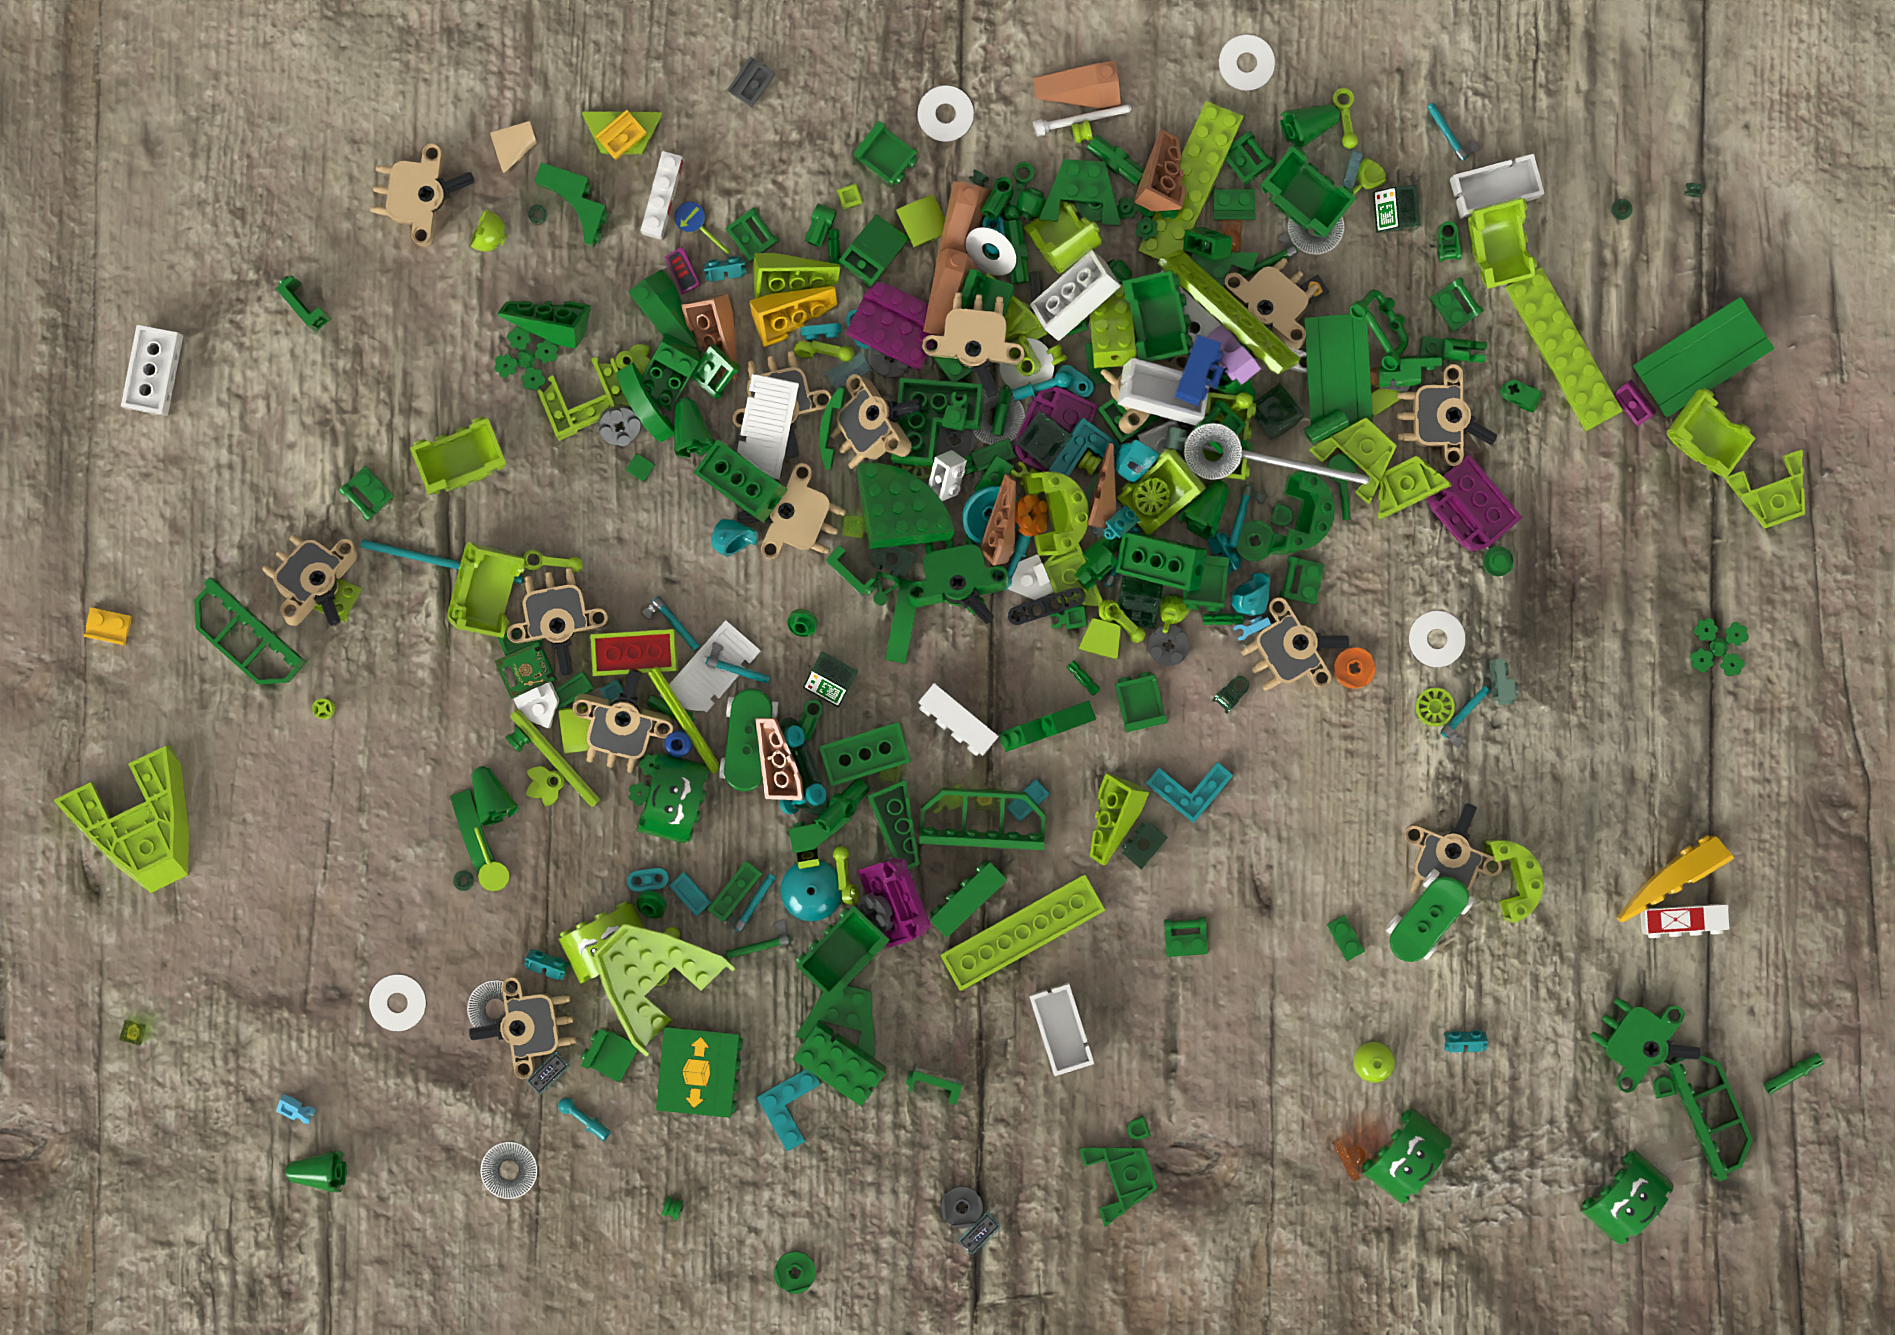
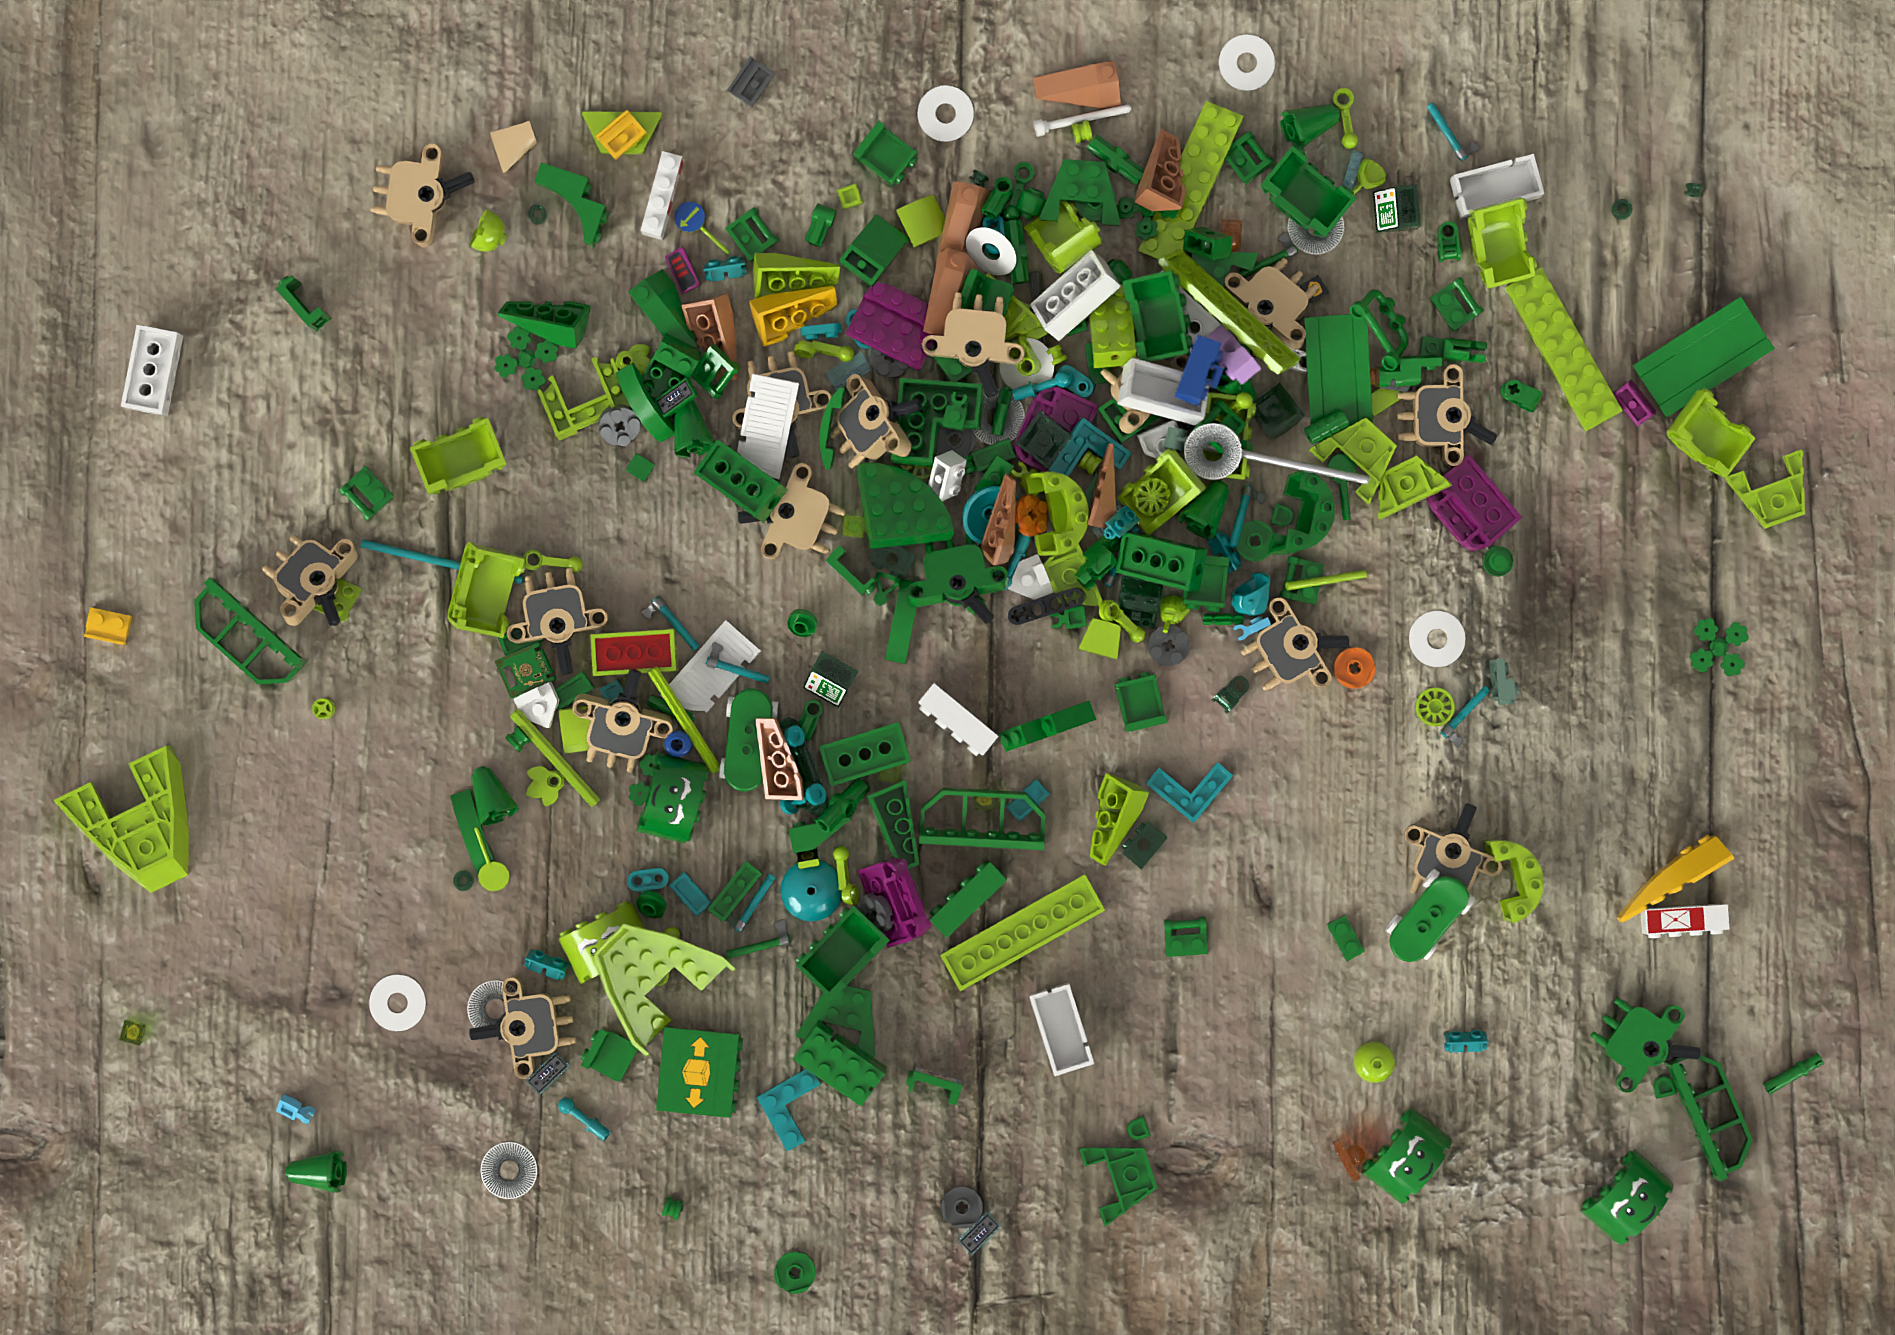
teal helmet [711,519,759,557] -> none
green axle [828,228,839,264] -> none
clear neon green plate [933,784,968,813] -> none
green axle [1067,660,1100,696] -> none
teal helmet [1114,440,1160,482] -> none
green plate [1213,189,1256,221] -> none
none -> tile [654,378,698,418]
none -> lime bar [1285,570,1367,590]

